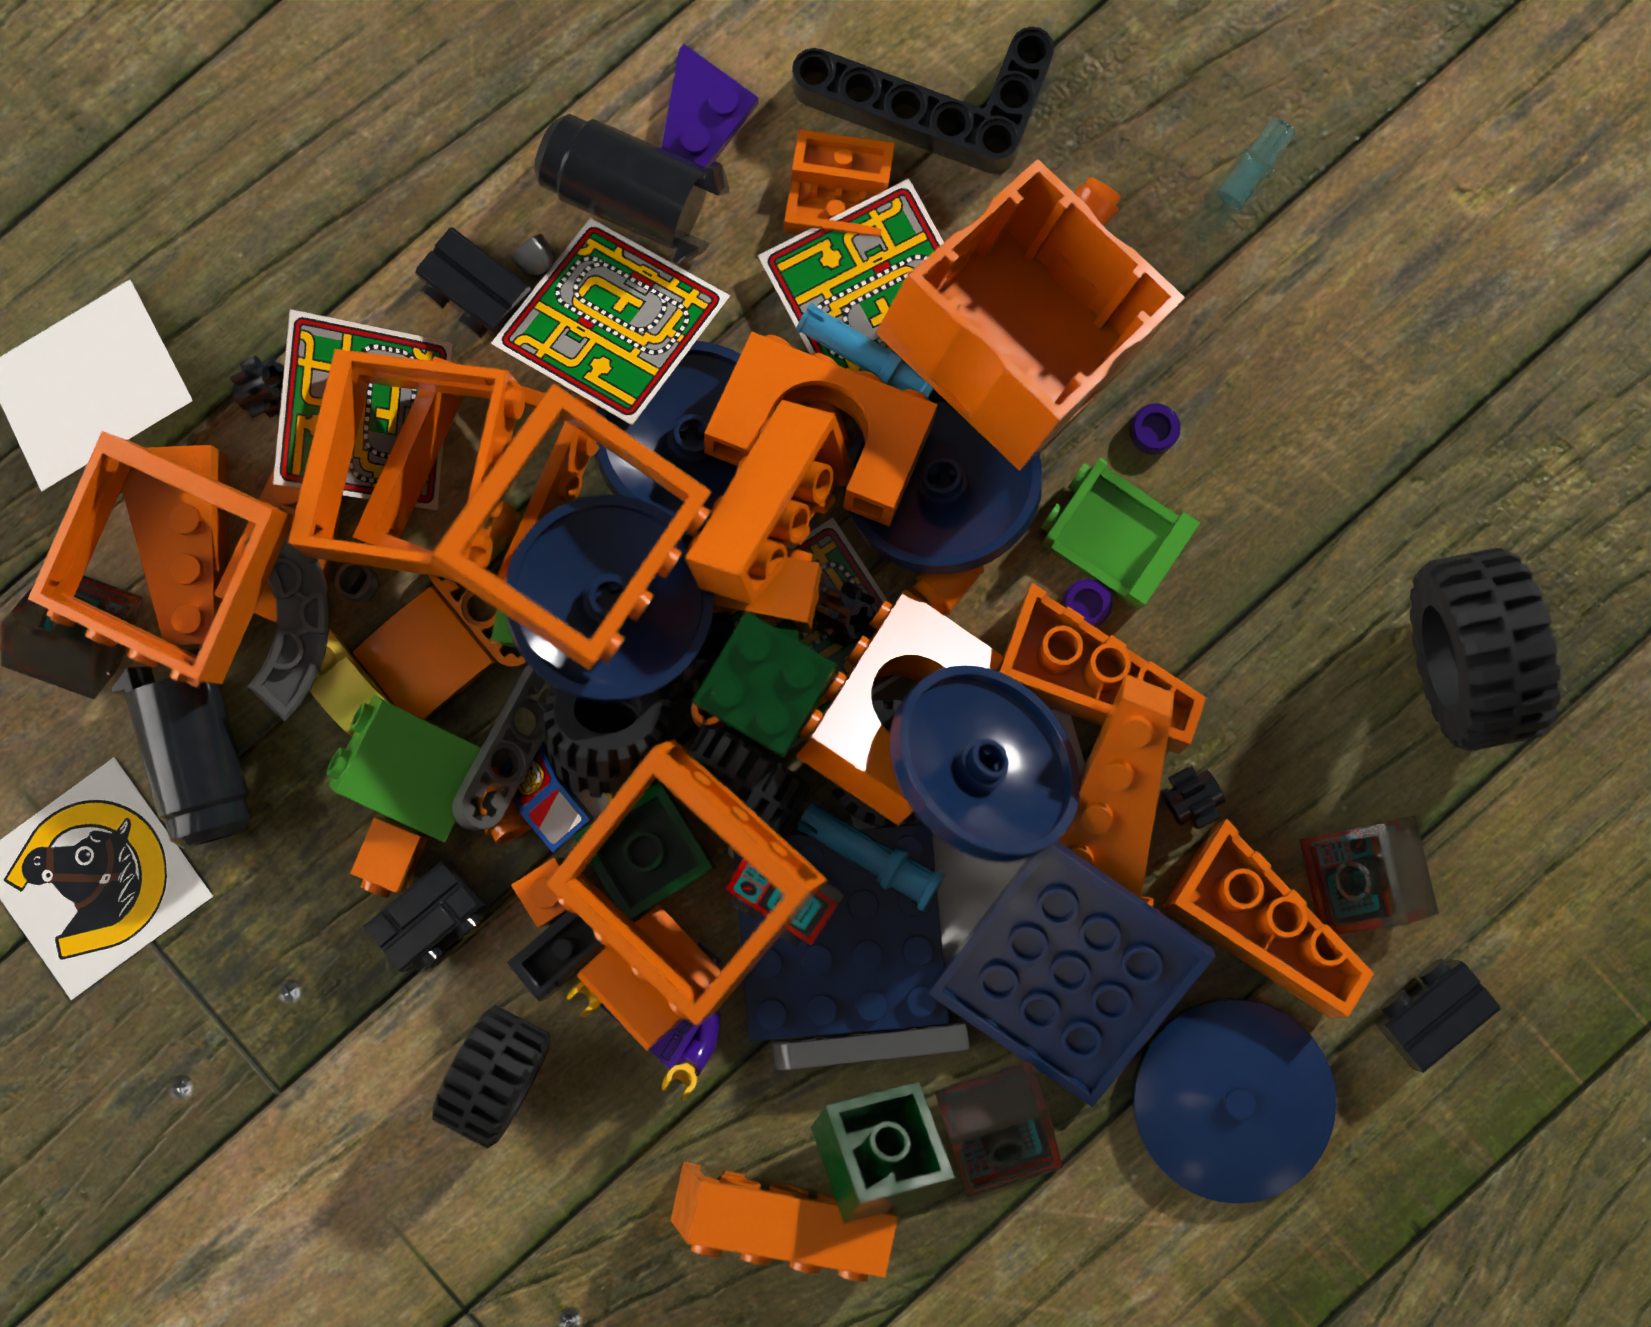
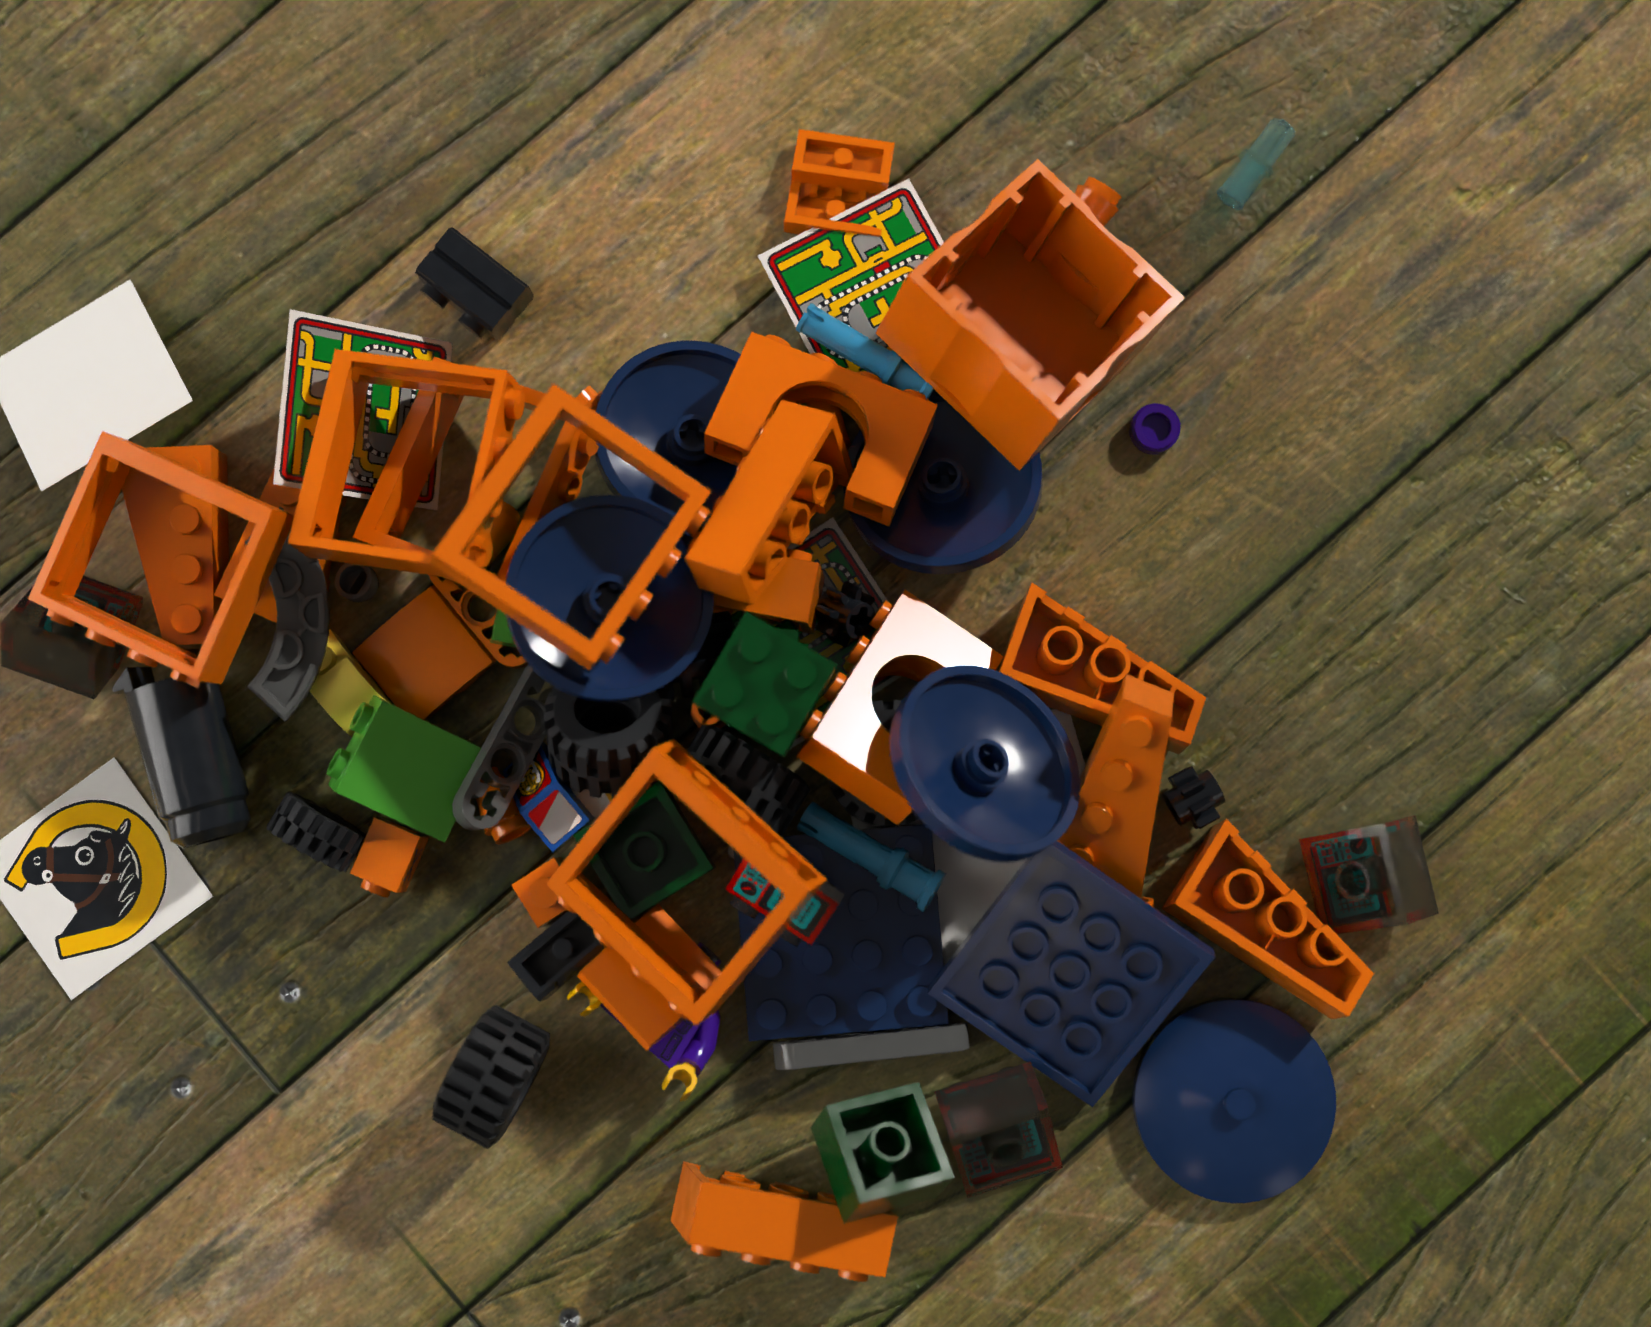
black gear [230,355,284,418] -> none
black brick [364,860,486,973] -> none
sticker [491,218,730,425] -> none
dark grey hinge [511,234,555,277] -> none
black piece [534,114,729,264] -> none
dark purple wing [662,43,759,168] -> none
black beam [792,26,1054,174] -> none
orange cone [910,566,984,615] -> none
bright green panel [1040,457,1200,610] -> none
dark purple tile [1061,579,1113,628] -> none
black brick [1375,958,1501,1073] -> none
black tyre [1410,548,1561,752] -> none
none -> black tyre [266,792,366,872]

